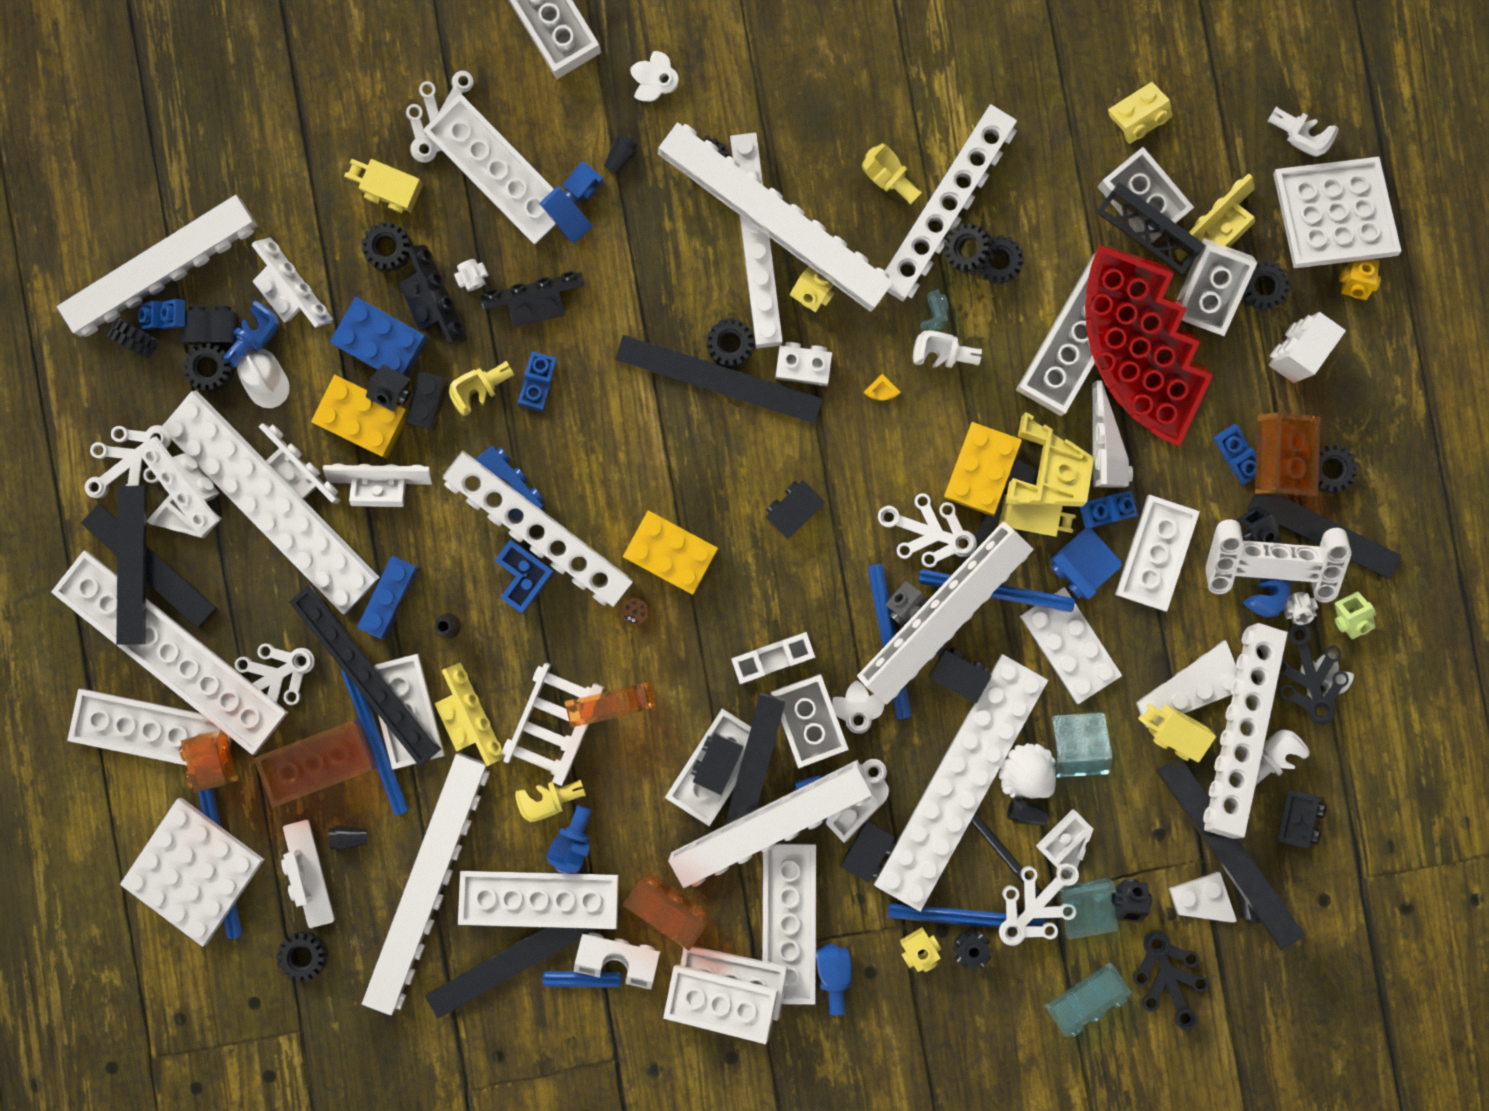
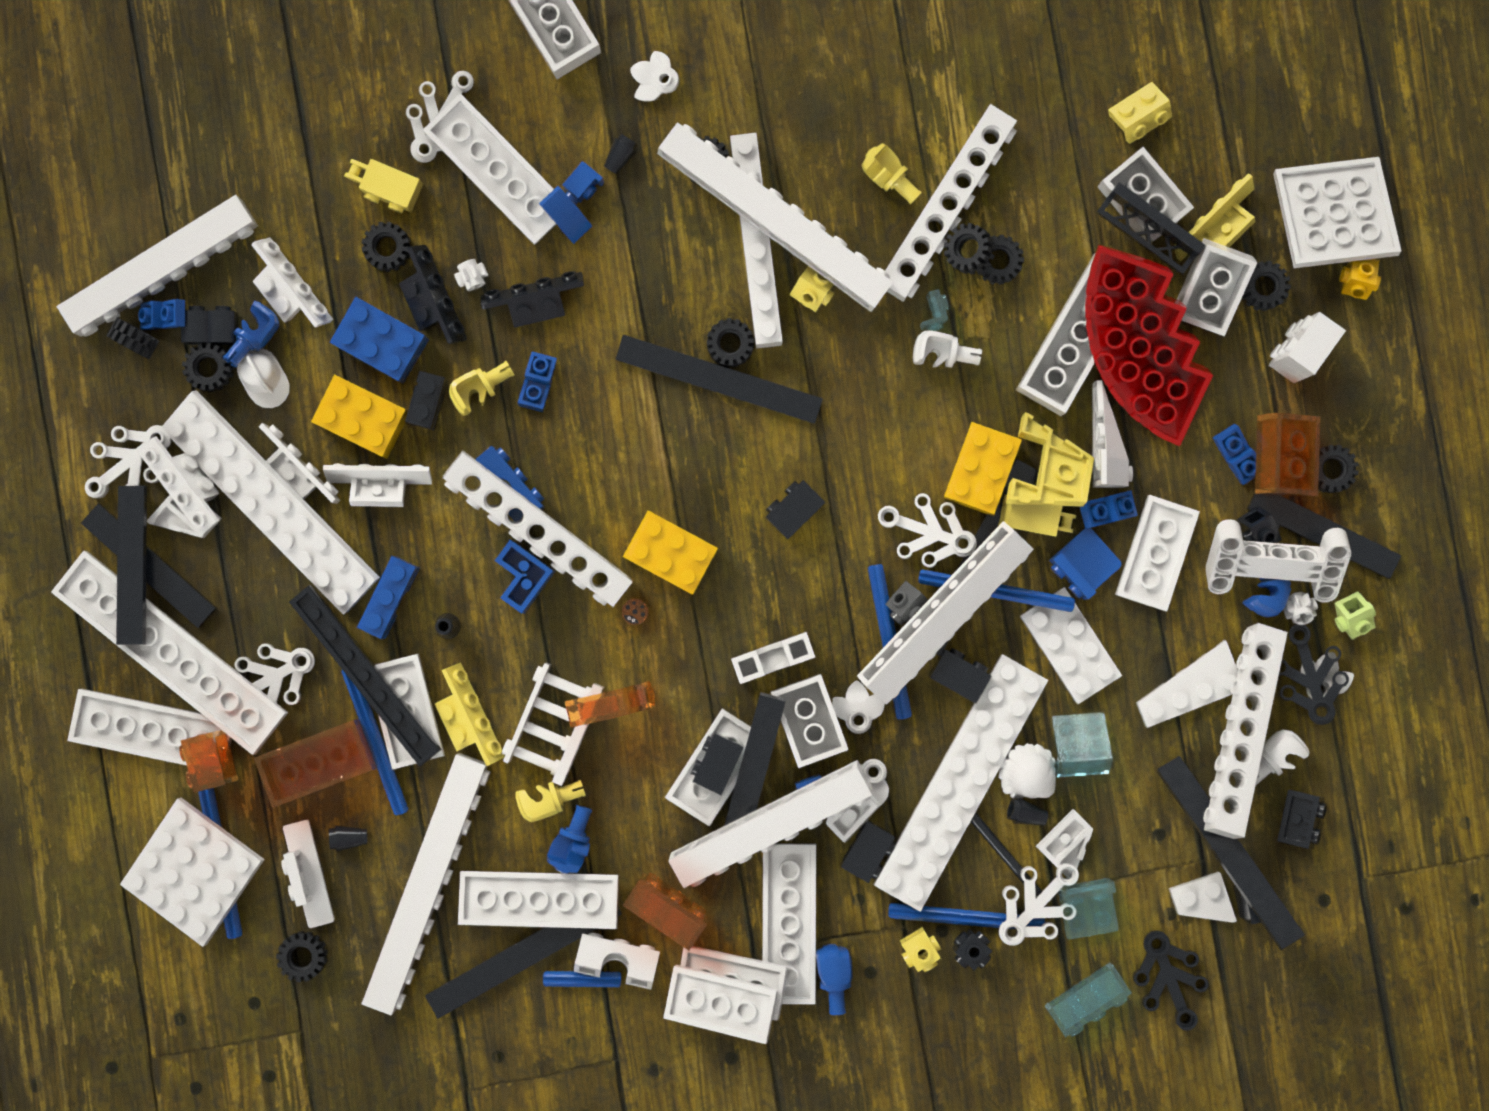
black brick [366,364,411,412] -> none
white brick [775,342,832,387] -> none
yellow tile [863,374,900,401] -> none
black brick [1111,879,1152,923] -> none
light yellow brick [1138,703,1216,763] -> none
white piece [1267,106,1339,157] -> none

